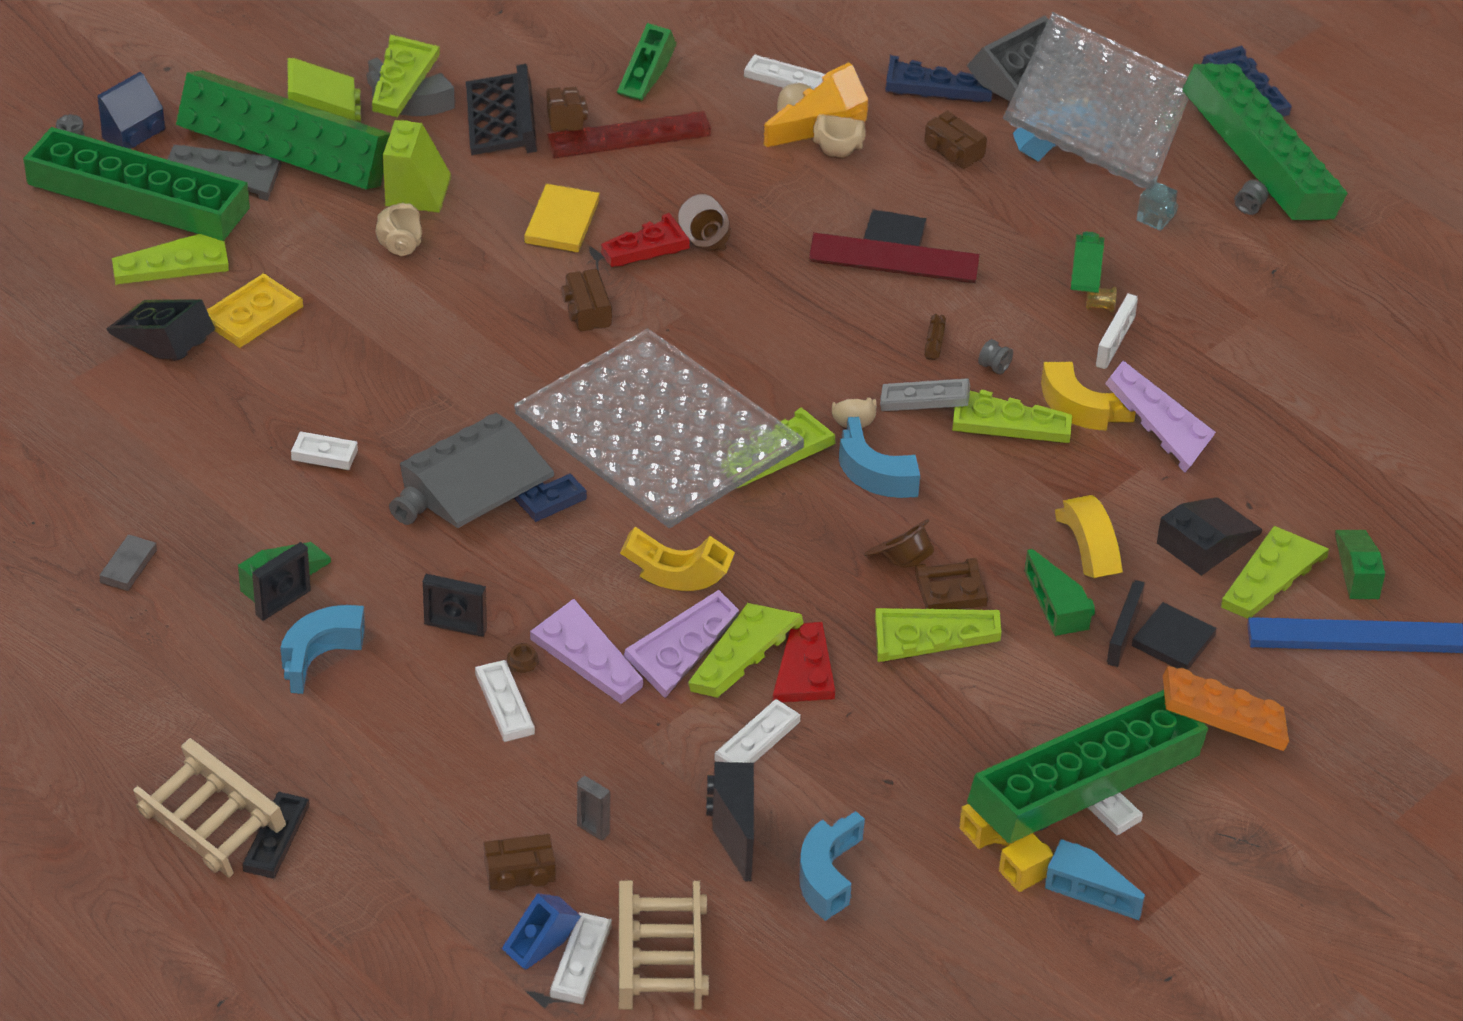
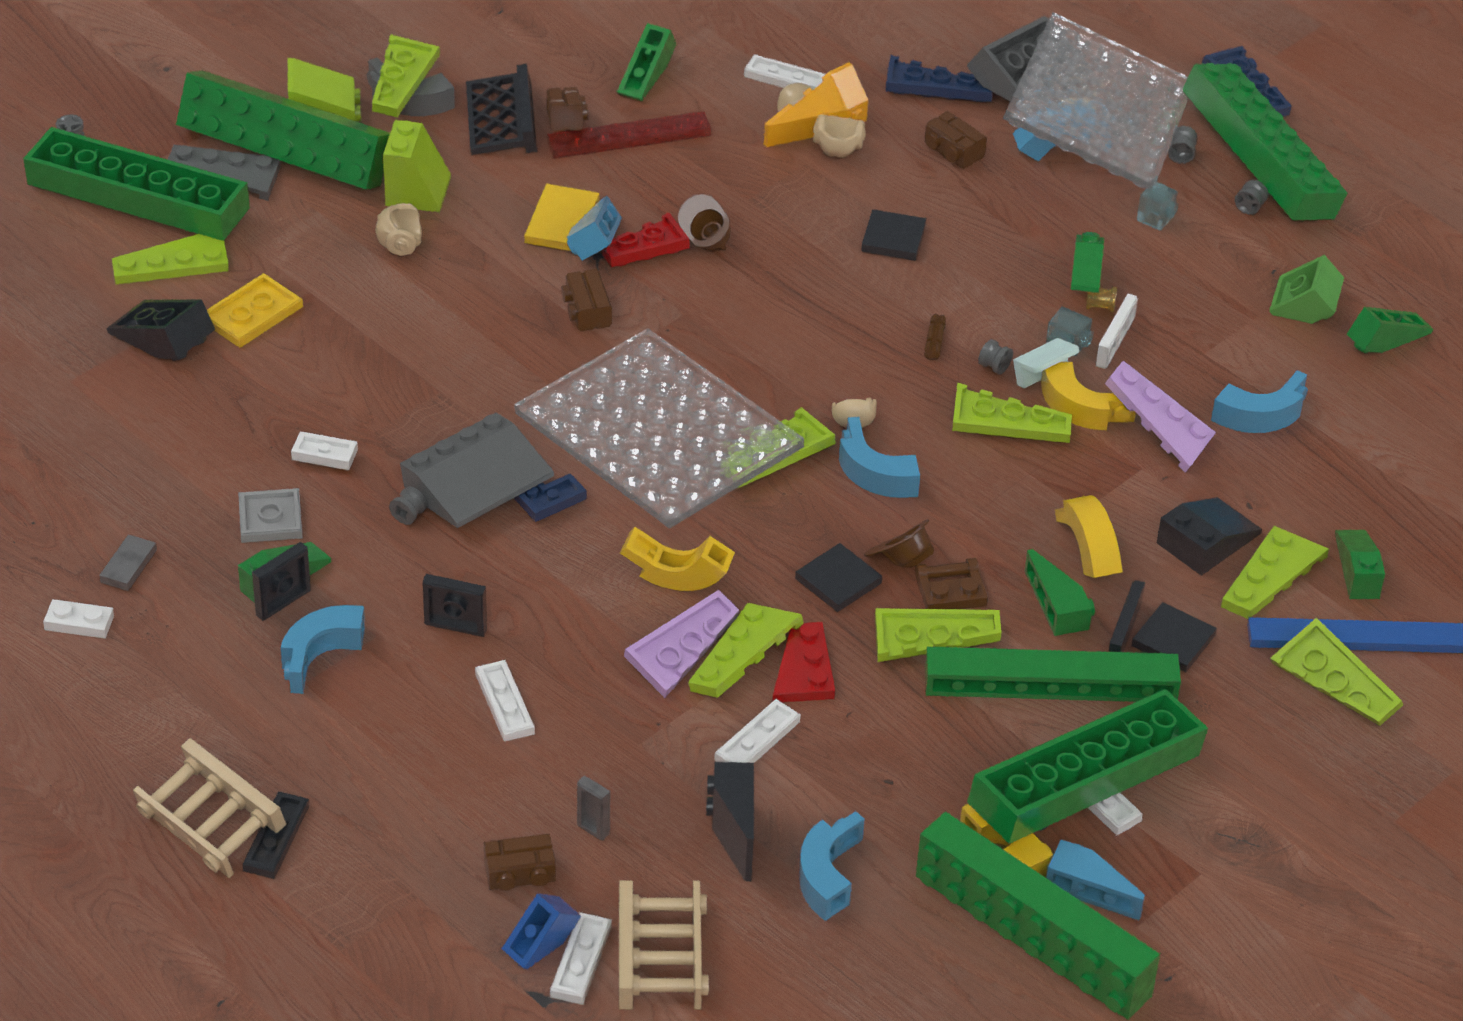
dark blue slope [97,72,165,149] -> none
reddish brown plate [507,643,539,673] -> none
lavender wing [530,599,643,704] -> none
dark red tile [809,232,980,283] -> none
light grey tile [880,379,970,411] -> none
orange plate [1163,666,1289,751] -> none
none -> white plate [43,599,114,639]
none -> light grey tile [238,488,303,543]
none -> dark azure slope [567,196,622,261]
none -> black tile [795,543,882,612]
none -> green brick [916,811,1160,1020]
none -> green brick [925,647,1181,702]
none -> light aqua panel [1013,338,1079,388]
none -> clear light blue brick [1046,306,1093,356]
none -> dark grey wheel [1168,126,1197,164]
none -> dark azure arch [1211,370,1308,433]
none -> bright green slope [1269,255,1344,324]
none -> lime wing [1270,618,1403,726]
none -> green slope [1347,307,1434,353]

